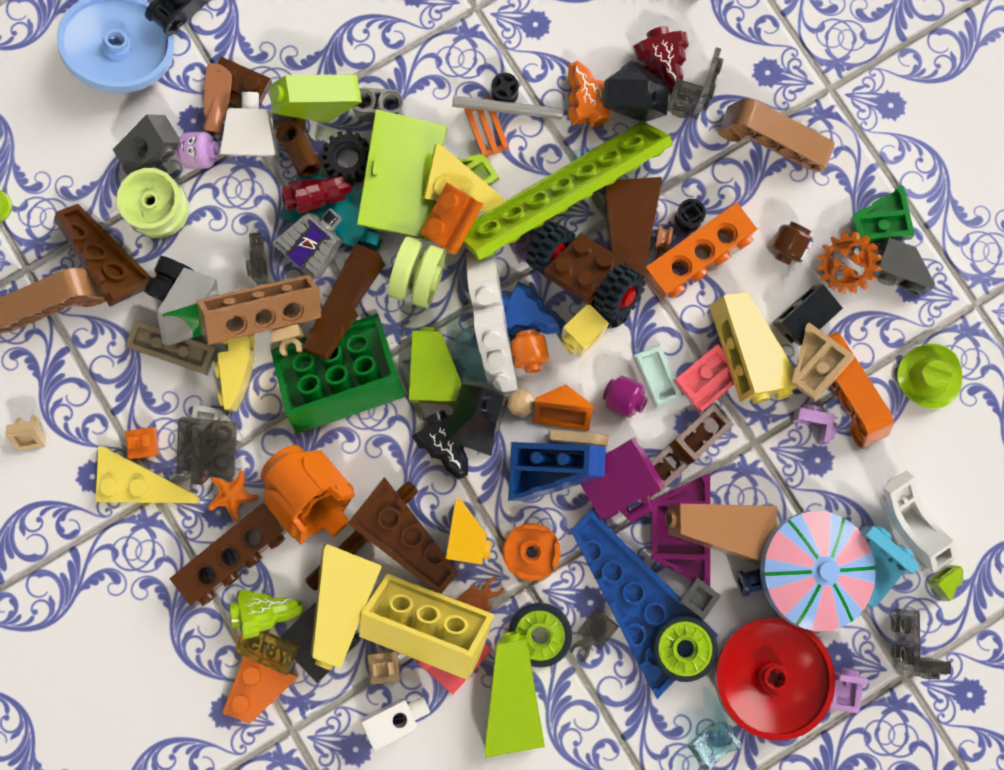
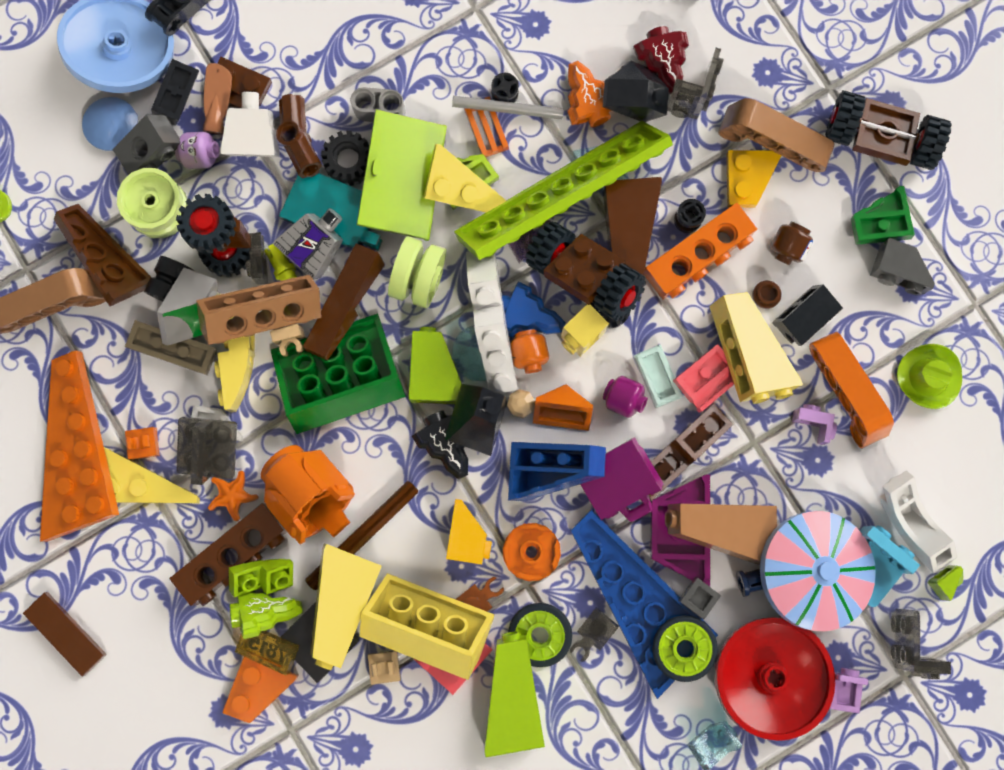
tan tile [5,415,46,451] -> none
lime slope [268,75,362,123] -> none
dark red rock [281,177,352,214] -> none
reddish brown wing [348,477,458,594] -> none
white torso [360,696,430,751] -> none
orange plate [420,183,484,255] -> none
tan tile [549,429,609,447] -> none
nougat bush [654,225,673,252] -> none
tan wing [792,323,854,402] -> none
orange gear [817,232,882,294] -> none
none -> reddish brown tile [23,592,107,677]
none -> orange wing [40,350,119,542]
none -> medium blue dish [82,97,138,151]
none -> black hinge [151,59,199,125]
none -> black plate [176,194,253,277]
none -> lime slope [229,559,293,597]
none -> neon yellow pin [264,244,297,281]
none -> yellow wing [726,150,782,208]
none -> reddish brown plate [752,280,782,309]
none -> plate [825,90,952,170]

